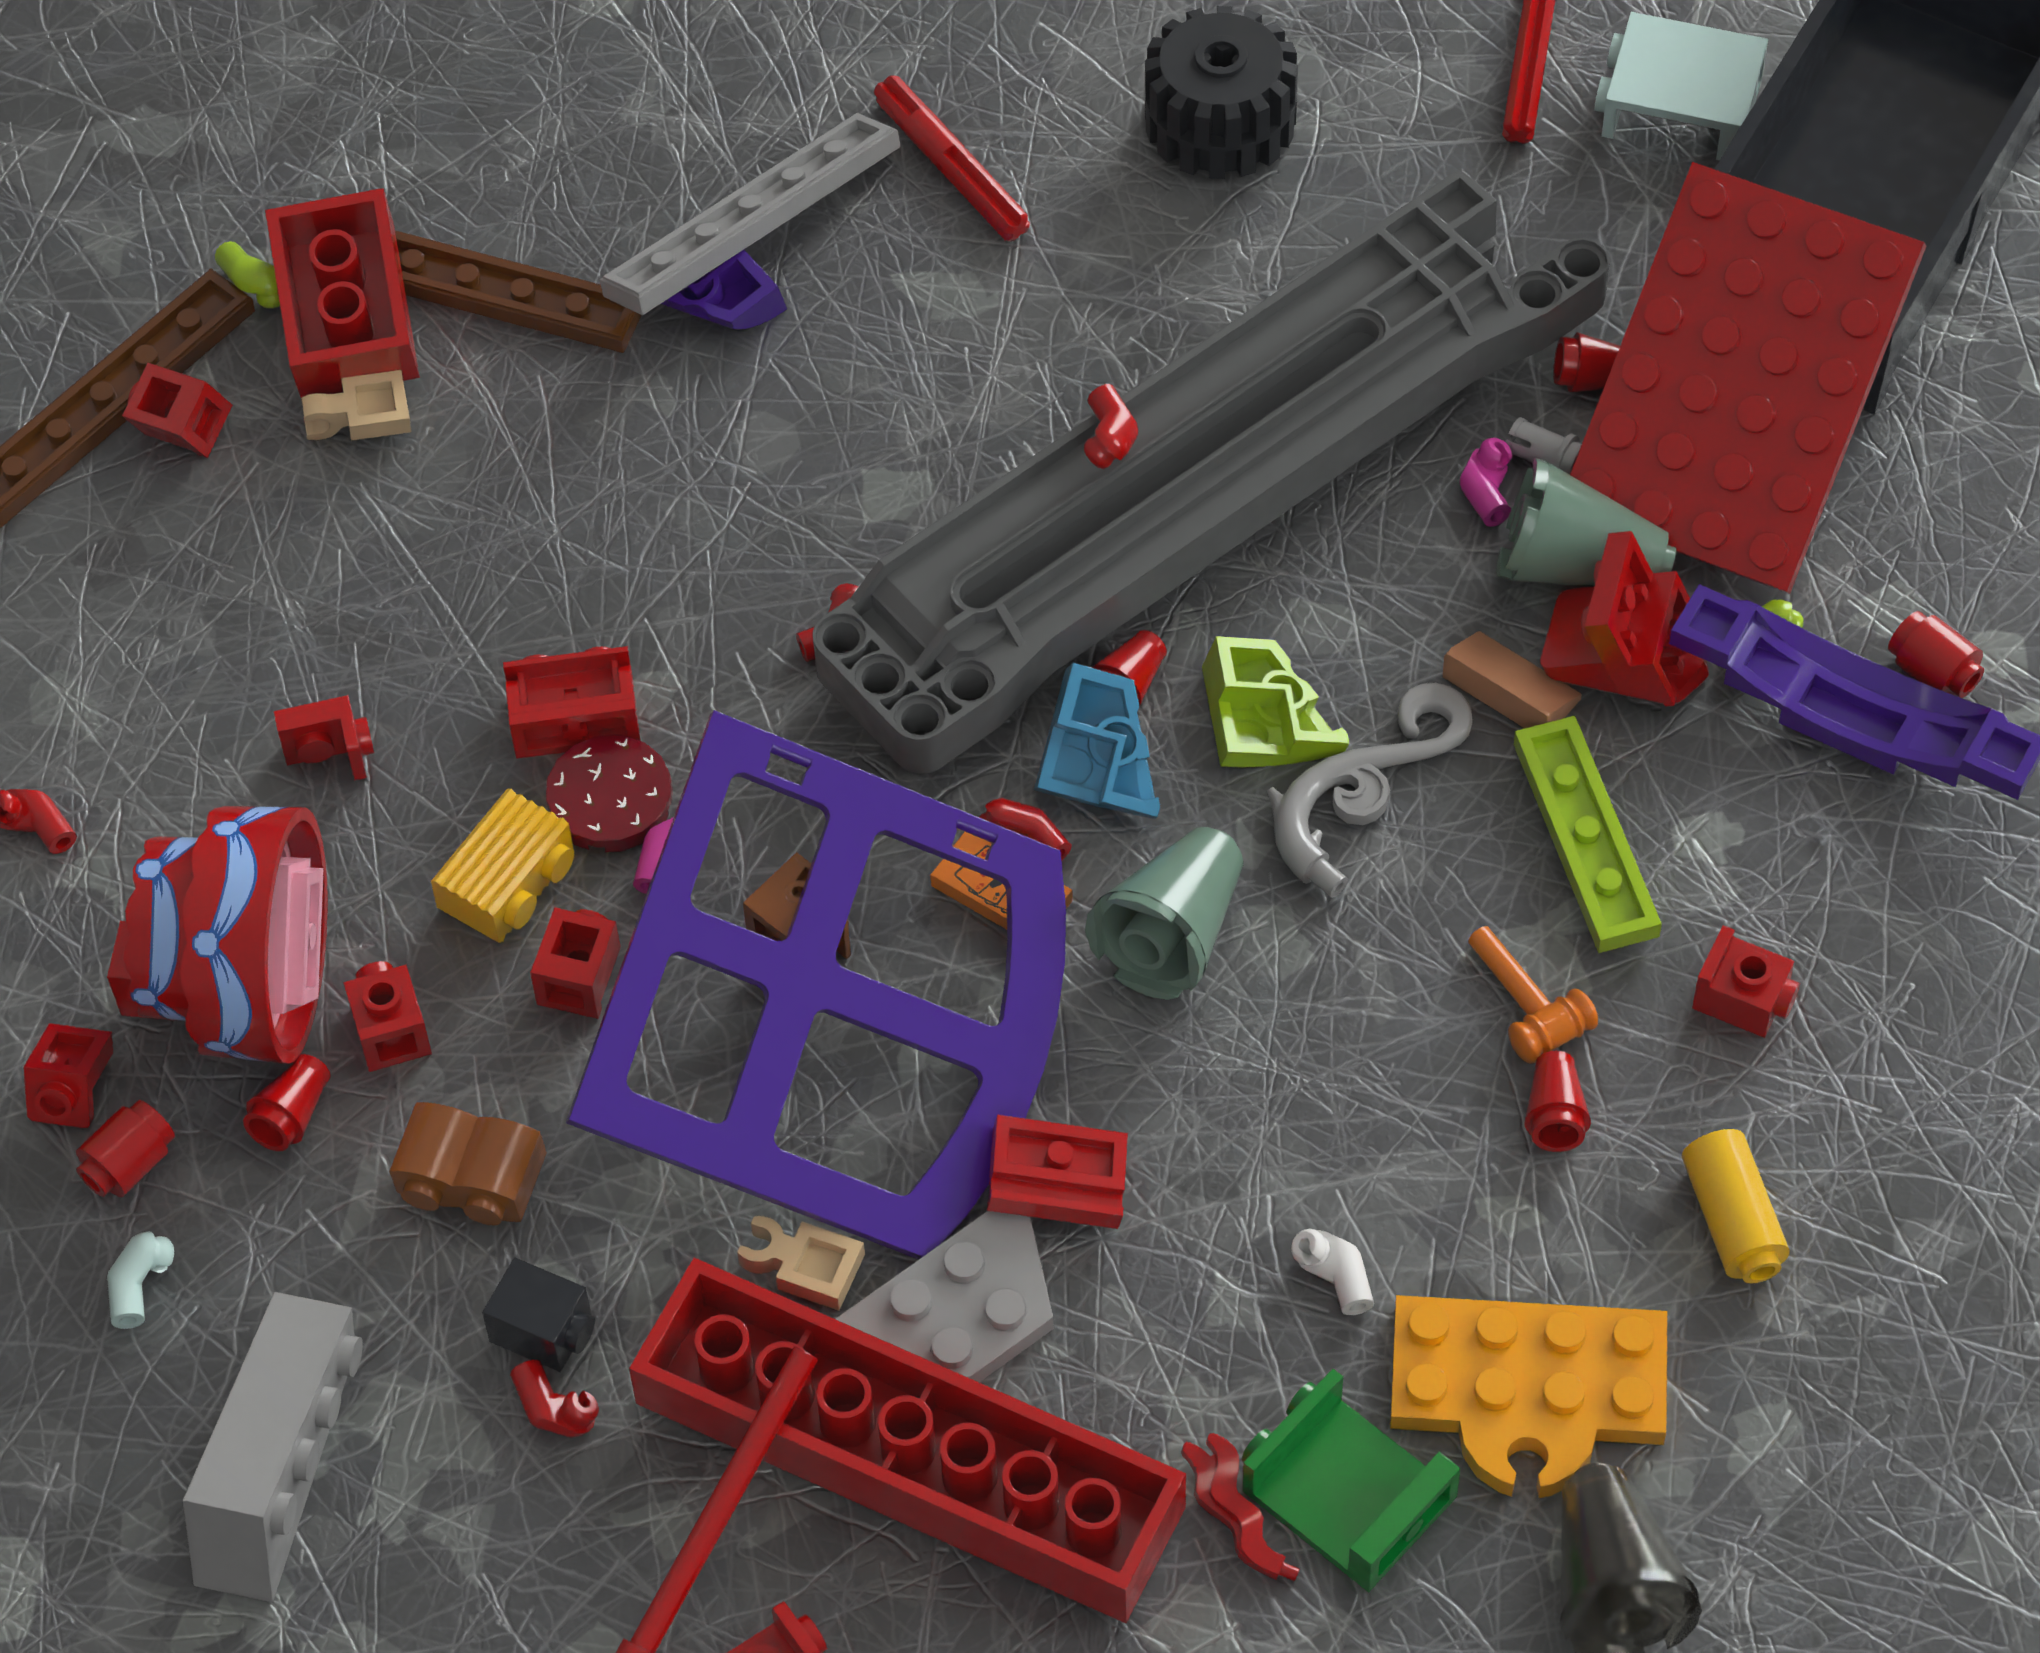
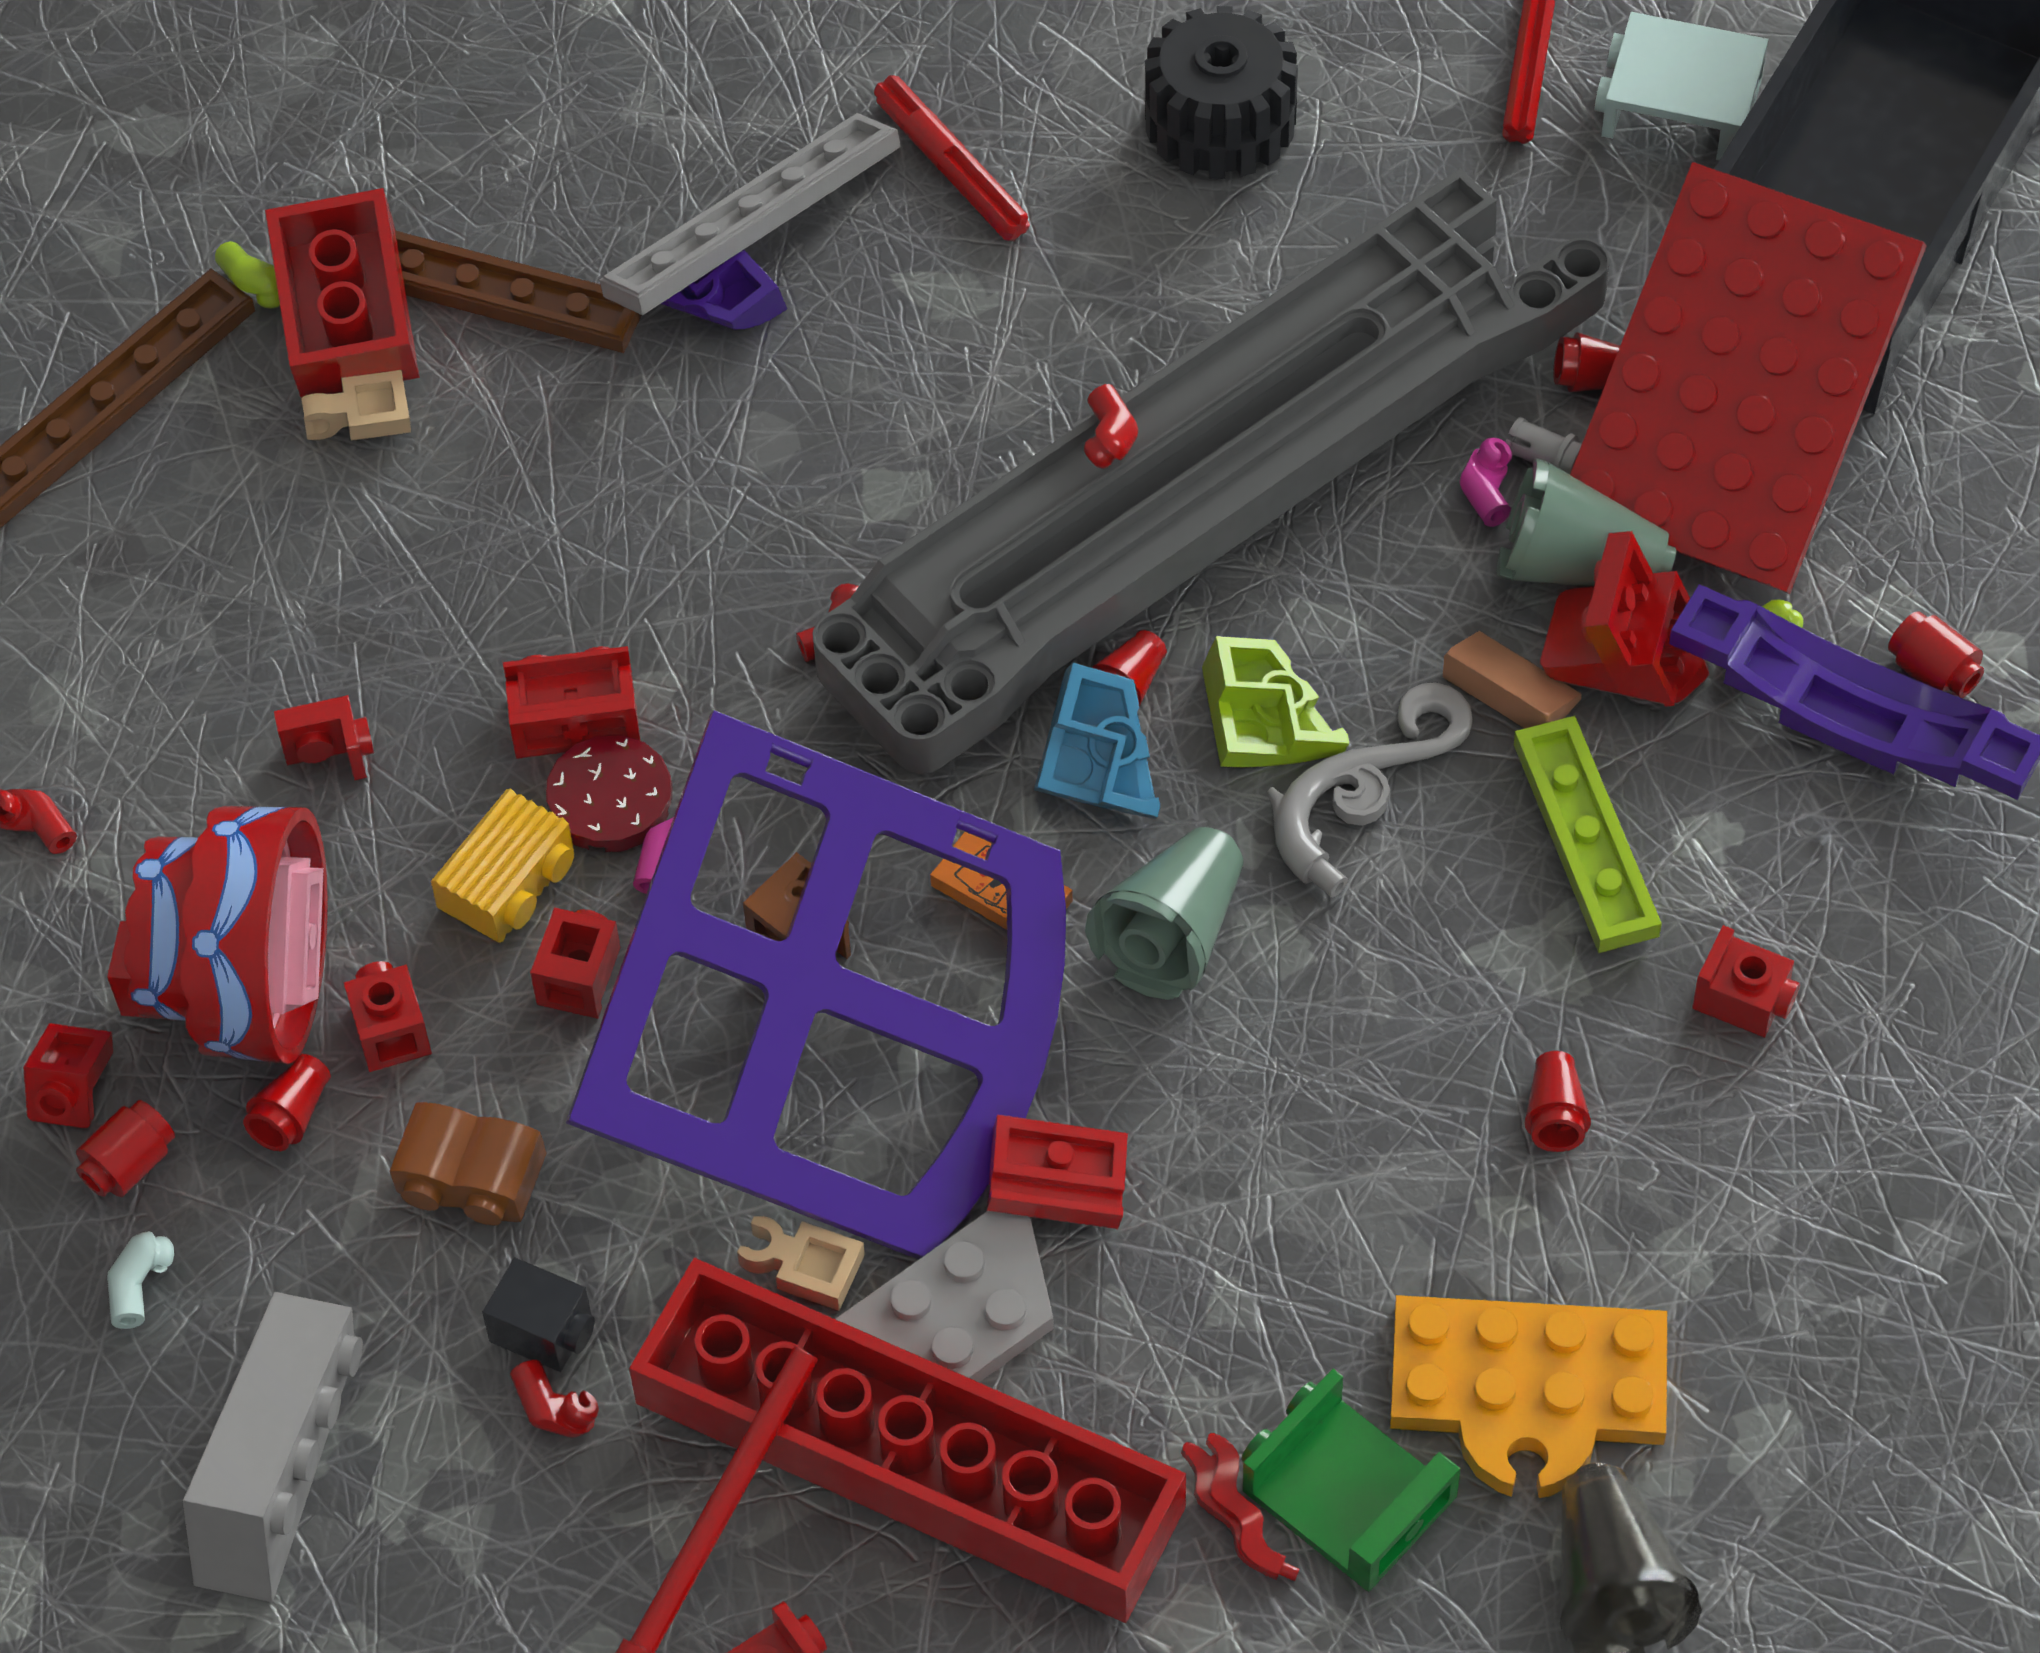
red brick [122,363,233,459] -> none
red arm [979,798,1072,861] -> none
white arm [1291,1228,1374,1315] -> none
orange piece [1468,926,1598,1064] -> none
yellow brick [1682,1129,1790,1284] -> none

